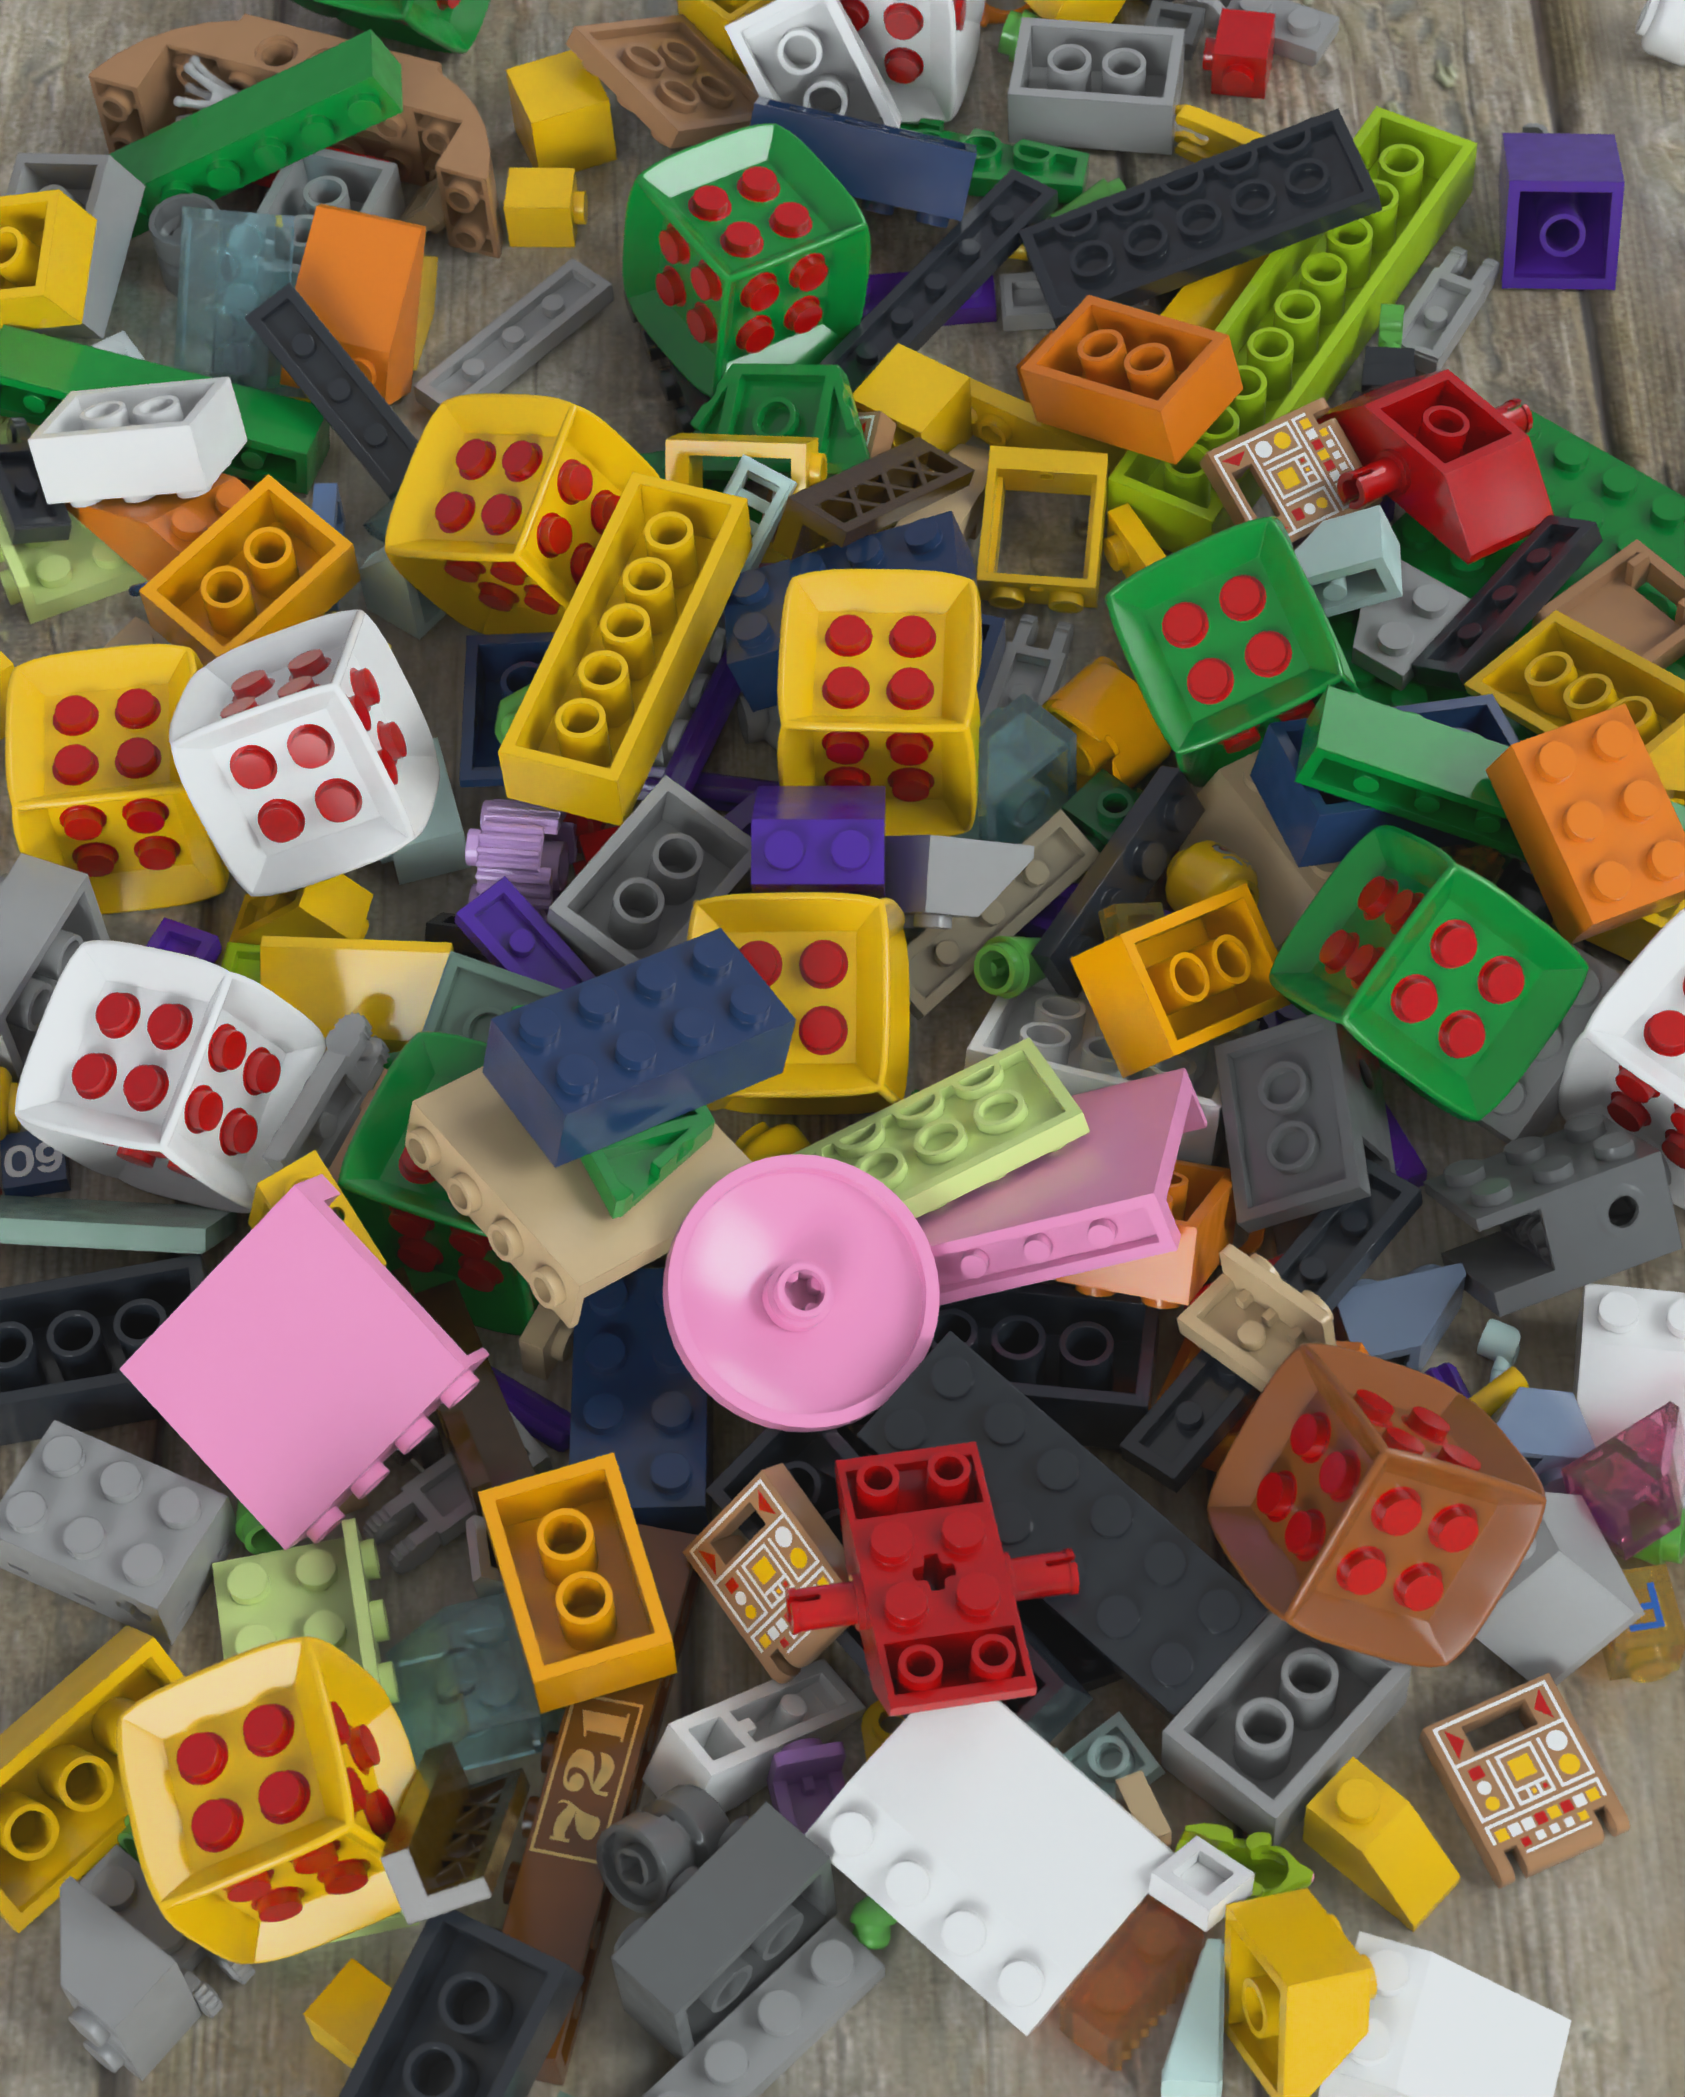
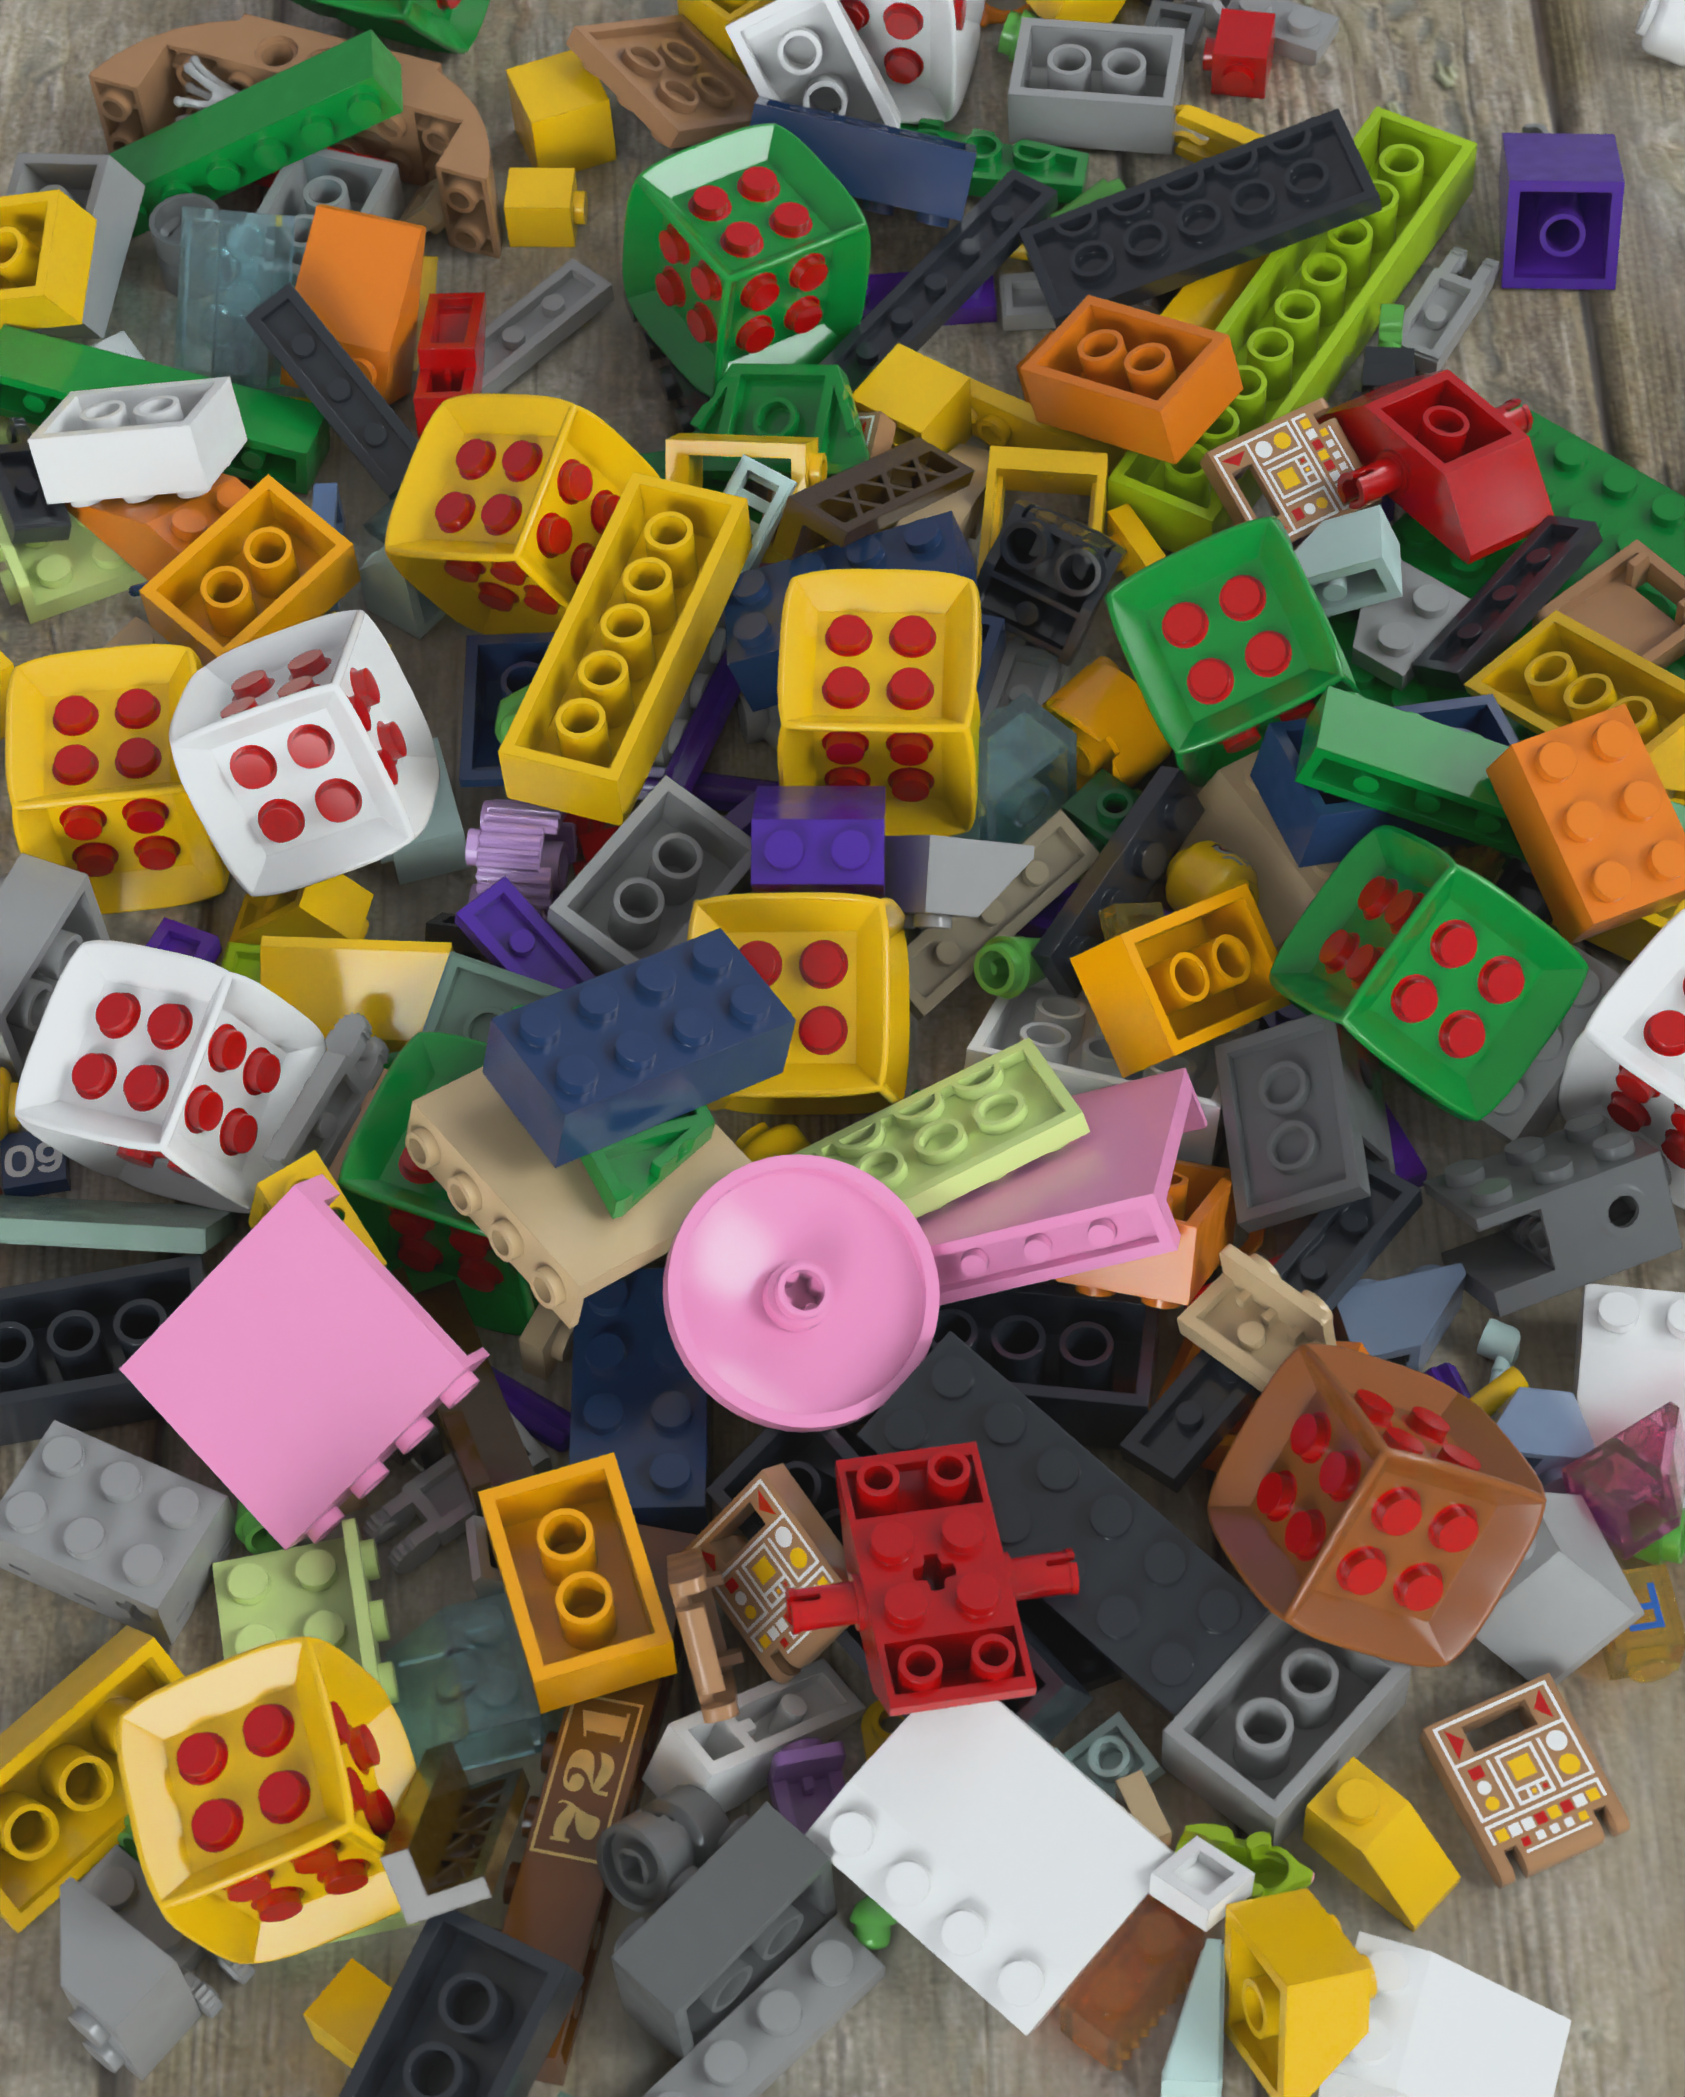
none -> red slope [413,292,486,439]
none -> medium nougat container [667,1547,744,1724]
none -> black slope [977,499,1127,666]

